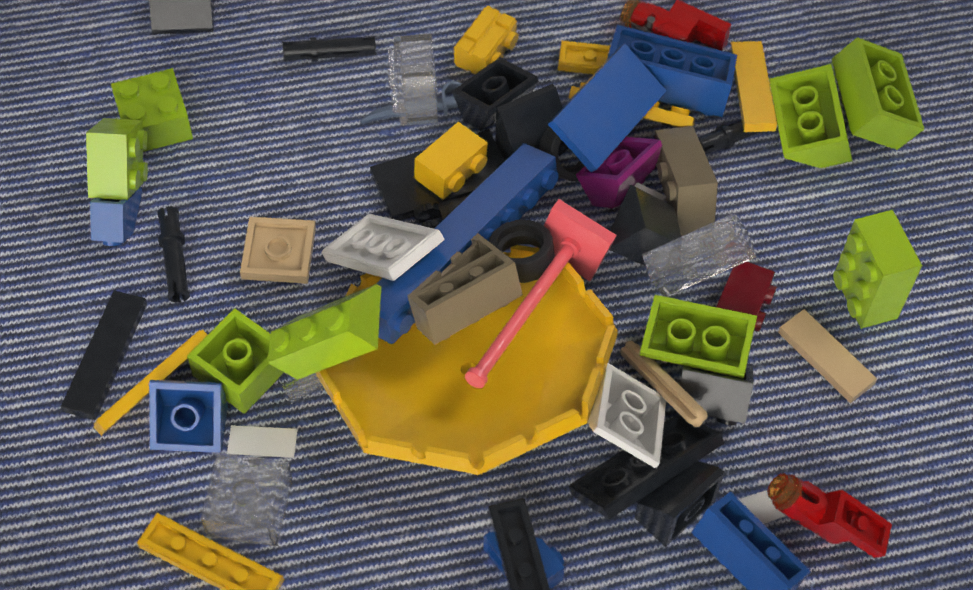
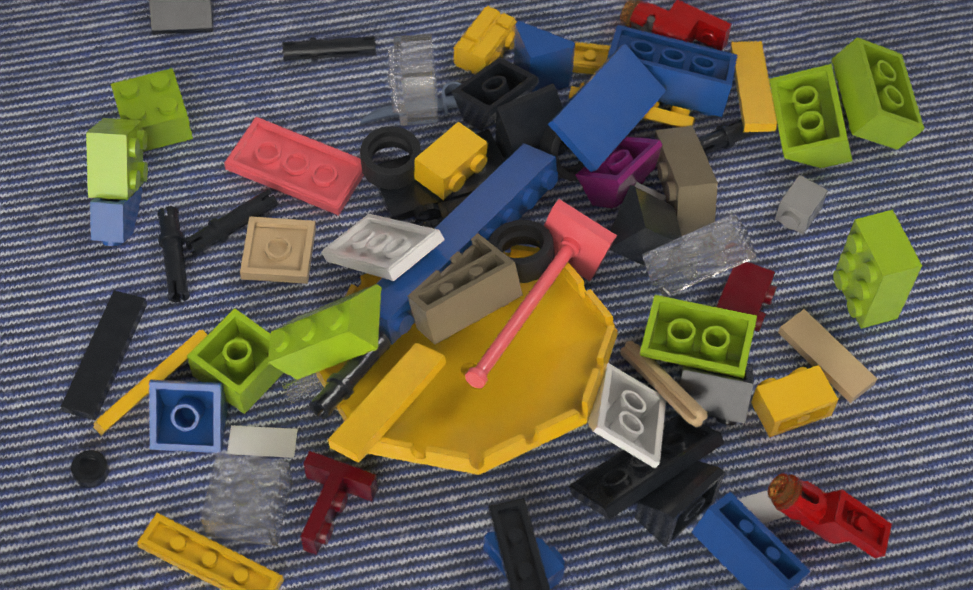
none -> black tile [71,450,109,488]
none -> black pin [184,189,278,257]
none -> coral tile [224,117,364,216]
none -> dark red bracket [300,451,378,555]
none -> black pin [309,333,391,419]
none -> yellow tile [328,343,446,462]
none -> black tyre [360,126,422,190]
none -> blue slope [513,21,575,92]
none -> yellow brick [751,365,839,438]
none -> light grey brick [775,175,828,235]

